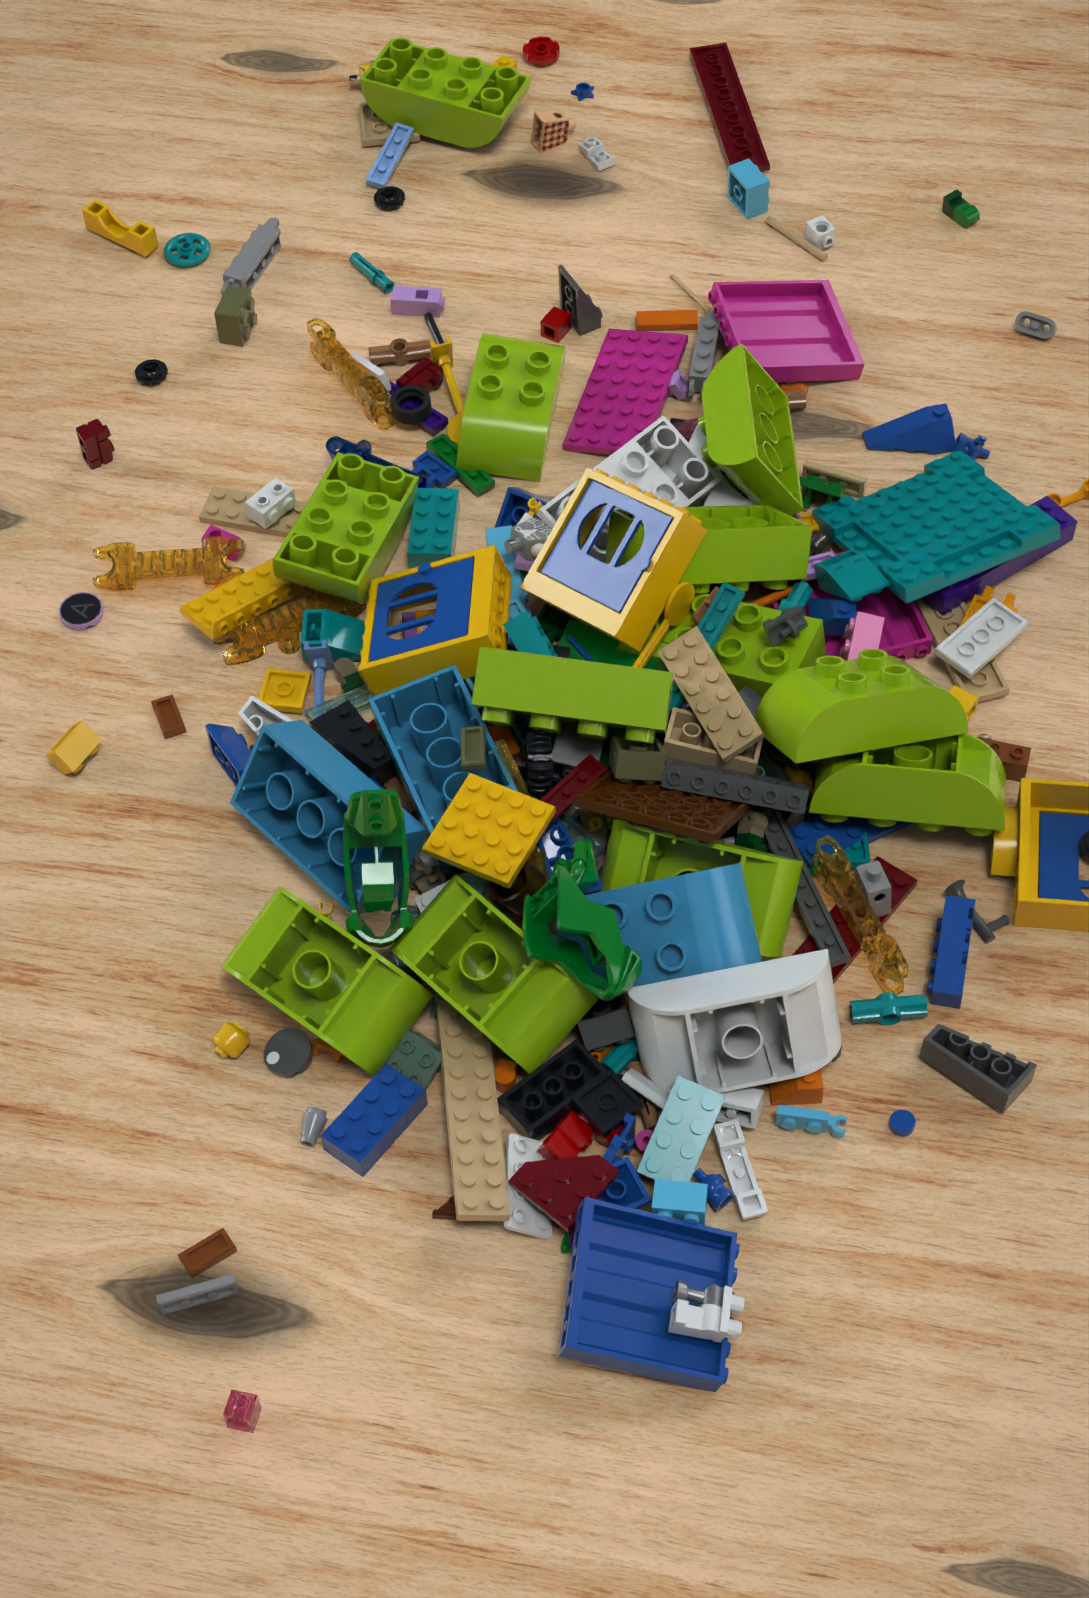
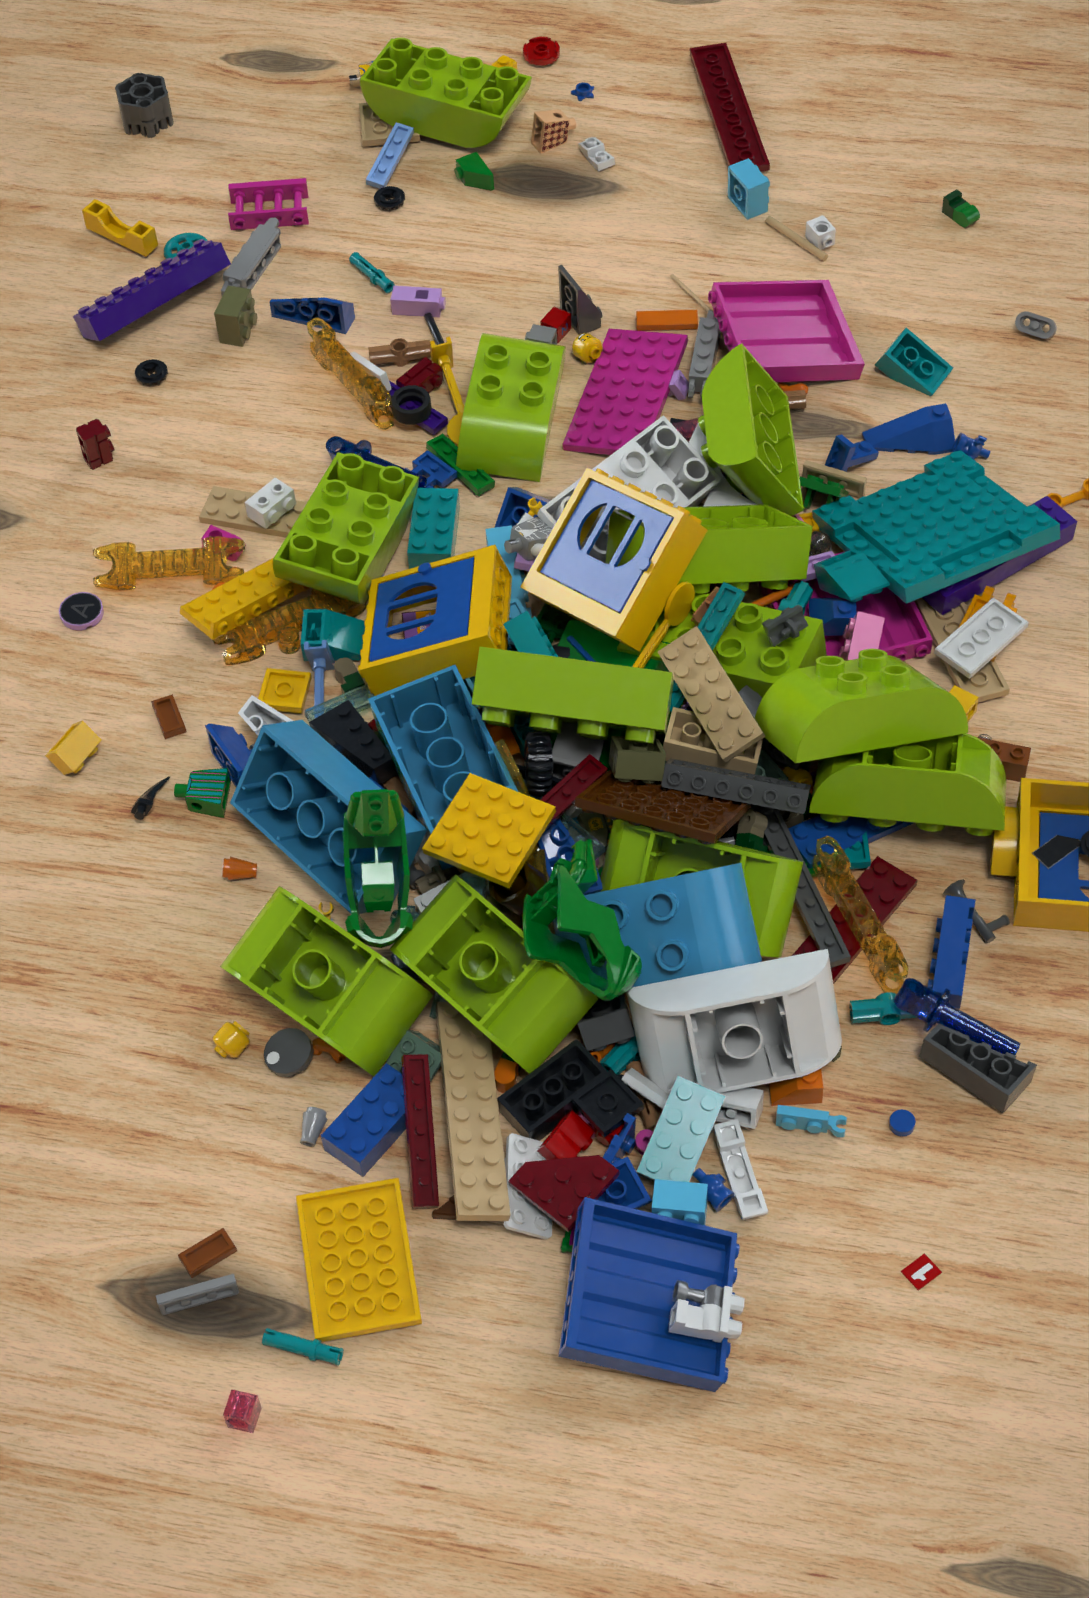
olive tile [461,725,486,771] -> none
light grey torso [851,861,892,920] -> none
none -> dark purple brick [73,239,231,341]
none -> dark grey piece [115,73,174,138]
none -> black bar [131,776,170,820]
none -> green torso [174,768,231,818]
none -> orange cone [222,857,257,880]
none -> dark pink fence [228,178,309,230]
none -> teal pin [262,1328,344,1366]
none -> blue wedge [269,297,355,334]
none -> yellow plate [296,1178,422,1342]
none -> dark red tile [401,1054,439,1209]
none -> green slope [454,152,494,191]
none -> light grey brick [525,324,557,345]
none -> yellow head [572,333,603,363]
none -> blue bracket [825,434,879,472]
none -> teal slope [875,327,953,396]
none -> clear blue piece [894,978,1021,1055]
none -> red sticker [901,1253,942,1291]
none -> black tile [1032,835,1081,869]

